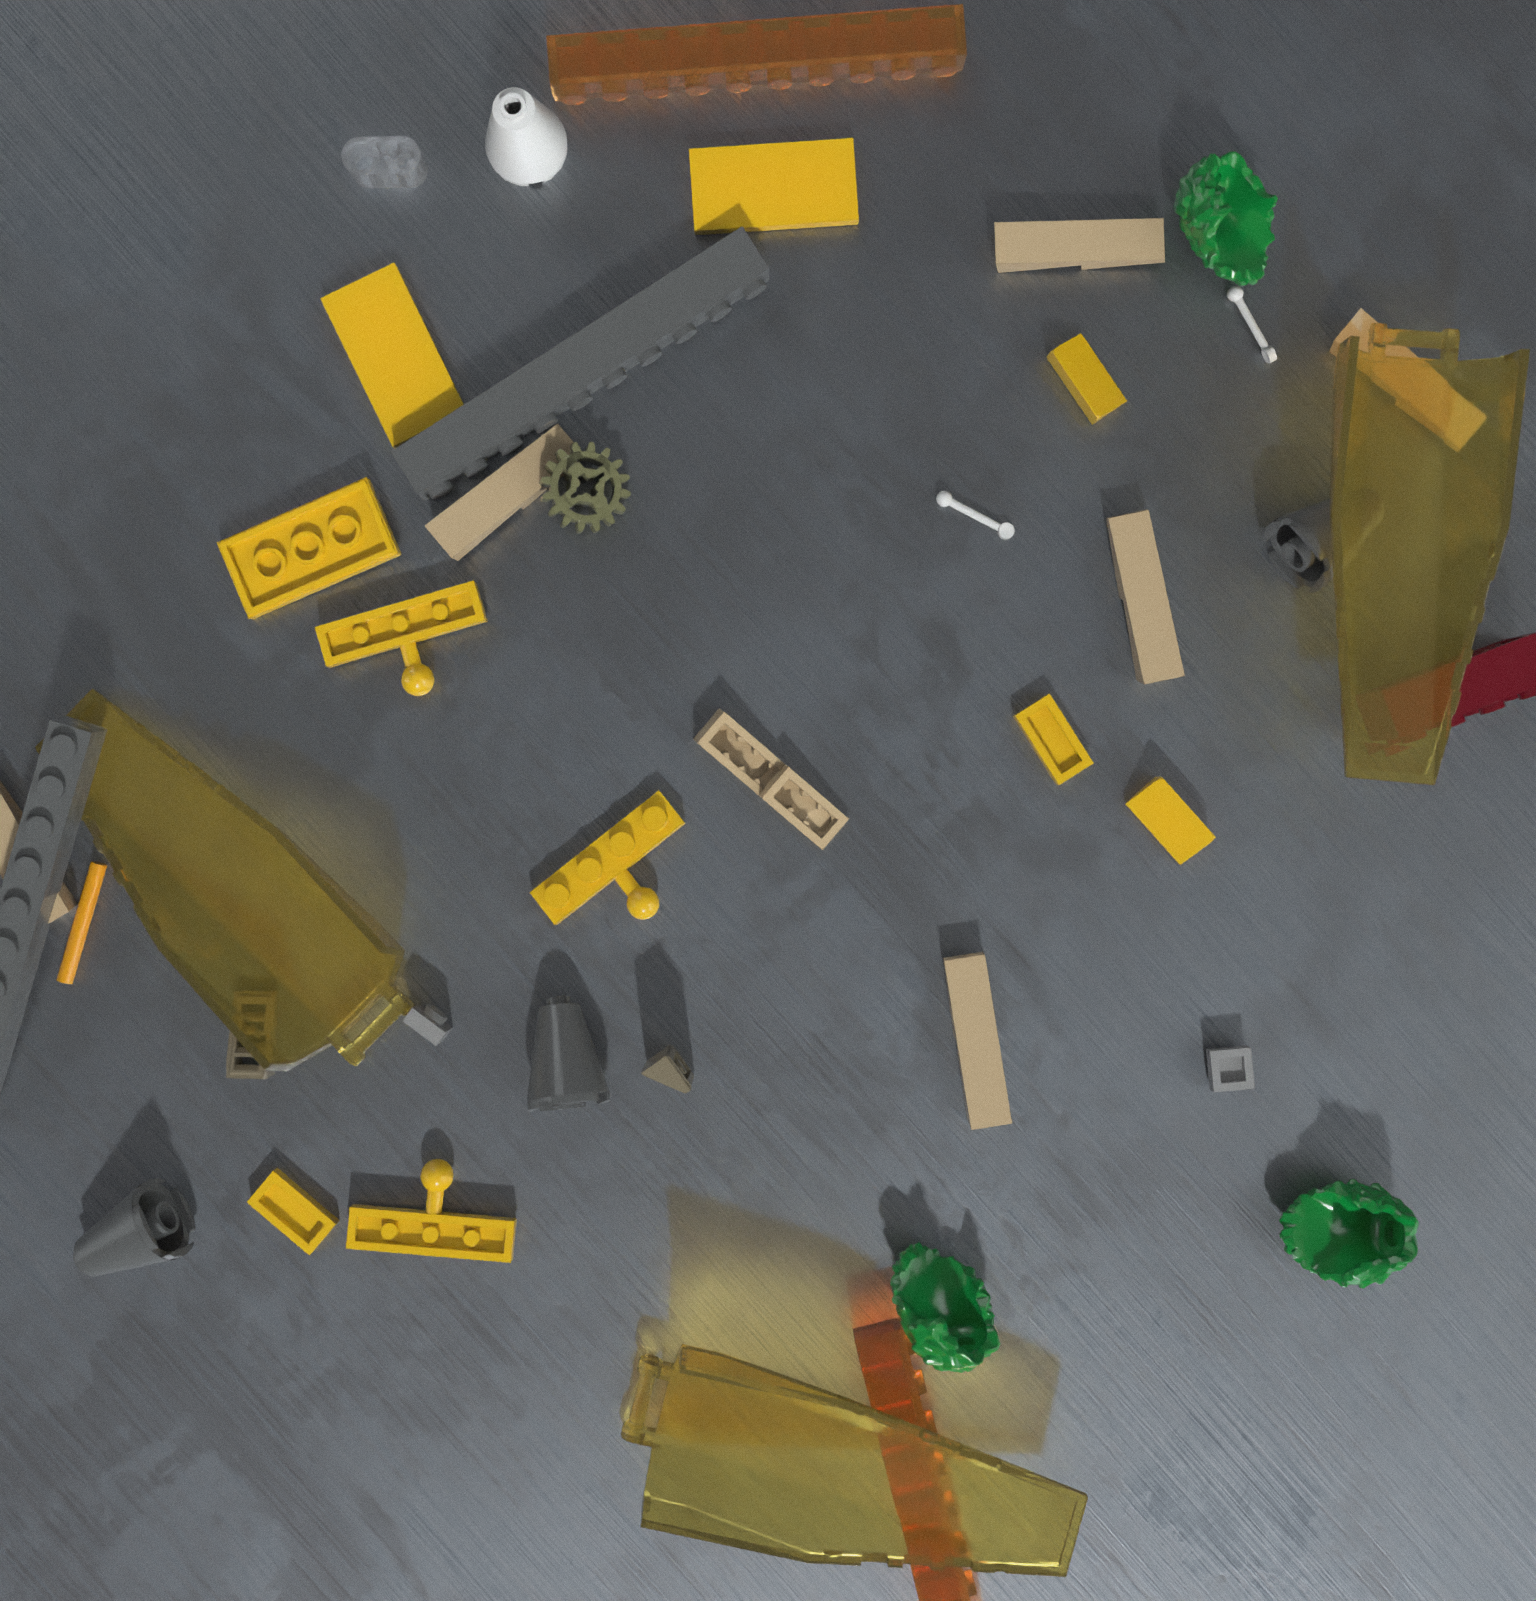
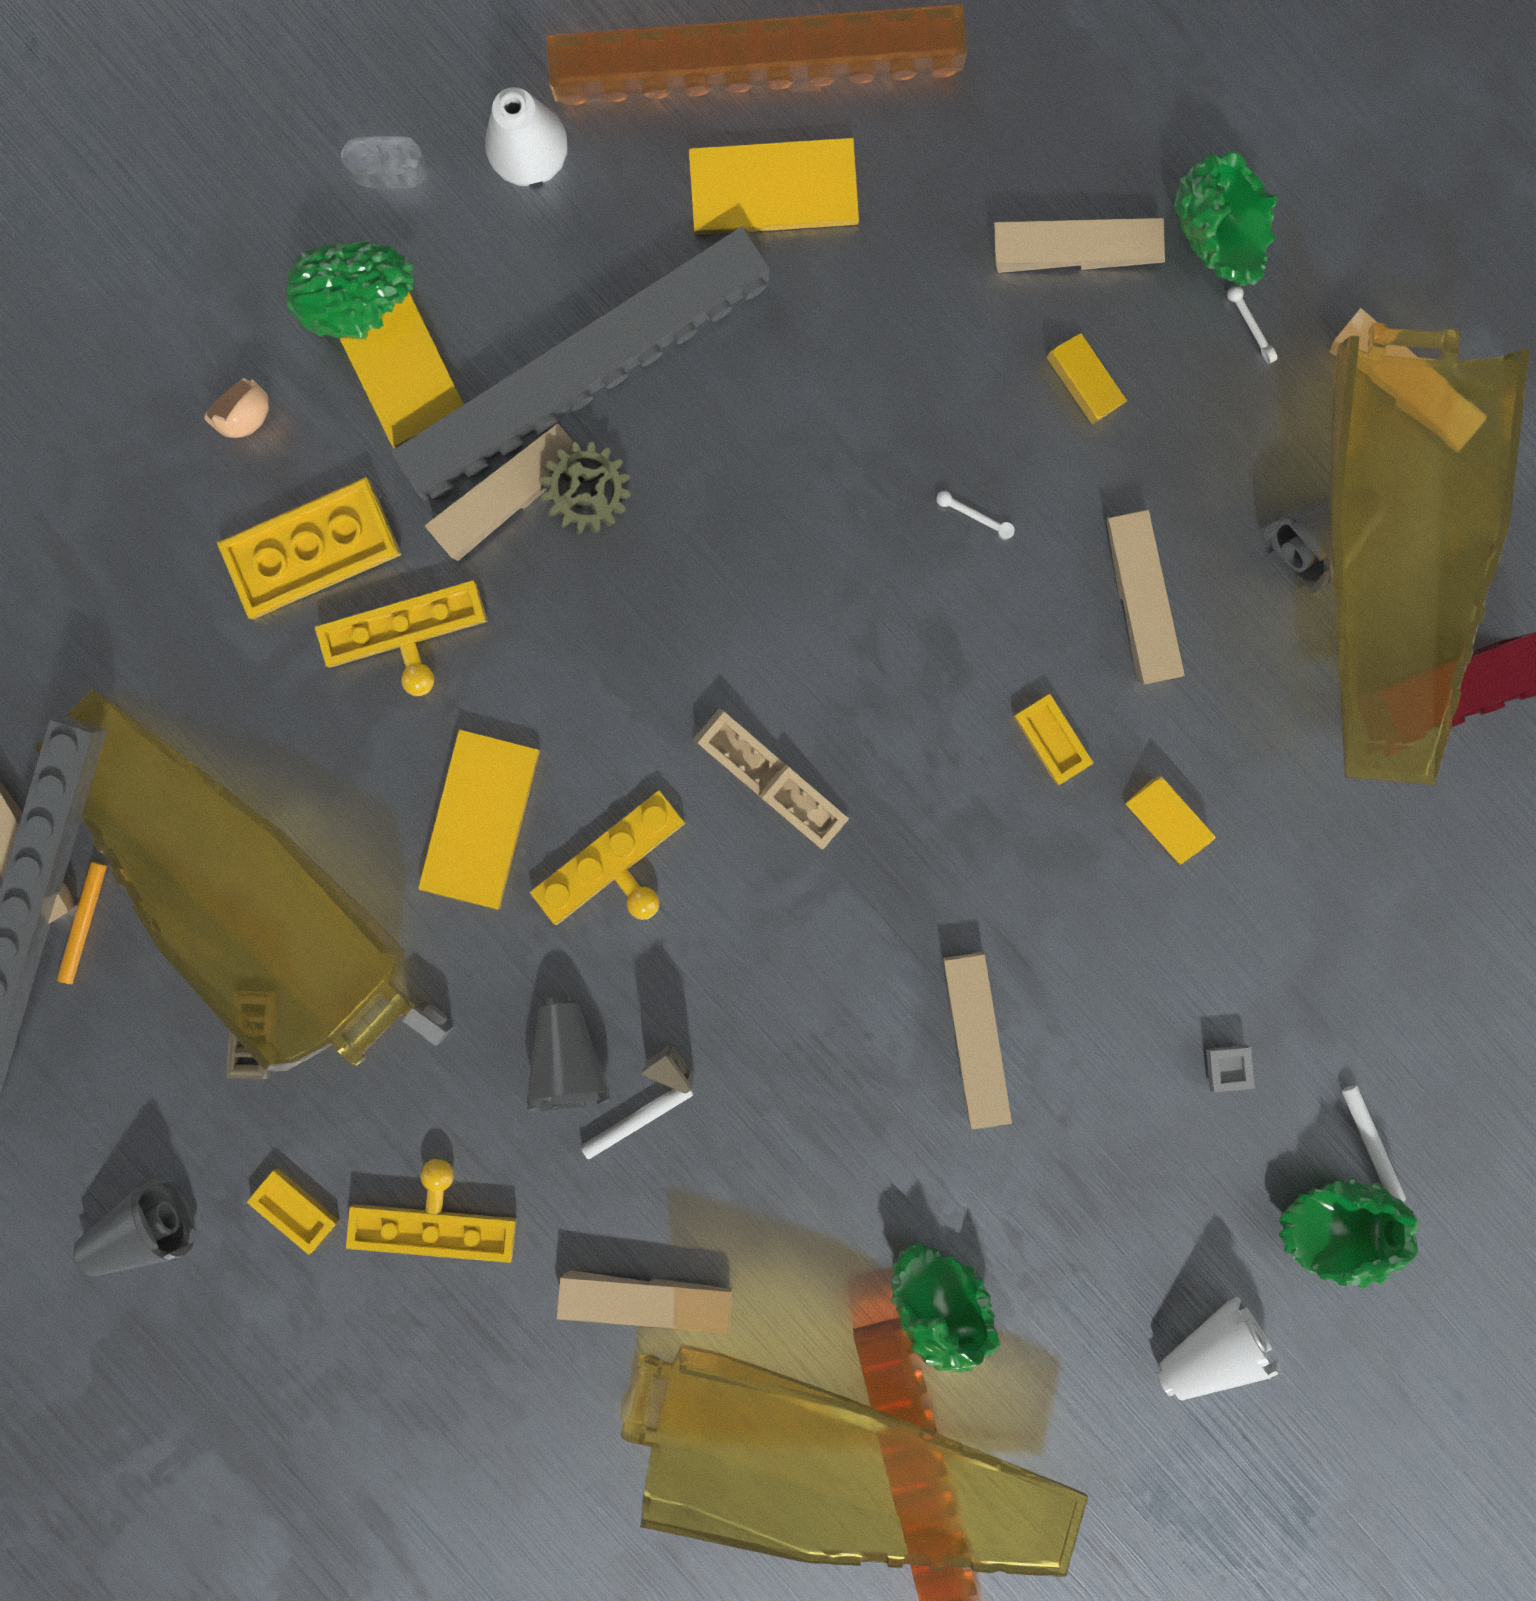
none -> light nougat hair [204,378,269,438]
none -> green hair [286,240,415,340]
none -> yellow tile [418,729,541,910]
none -> tan slope [556,1270,733,1333]
none -> white bar [580,1089,694,1160]
none -> white cone [1157,1297,1281,1401]
none -> white bar [1341,1085,1406,1202]

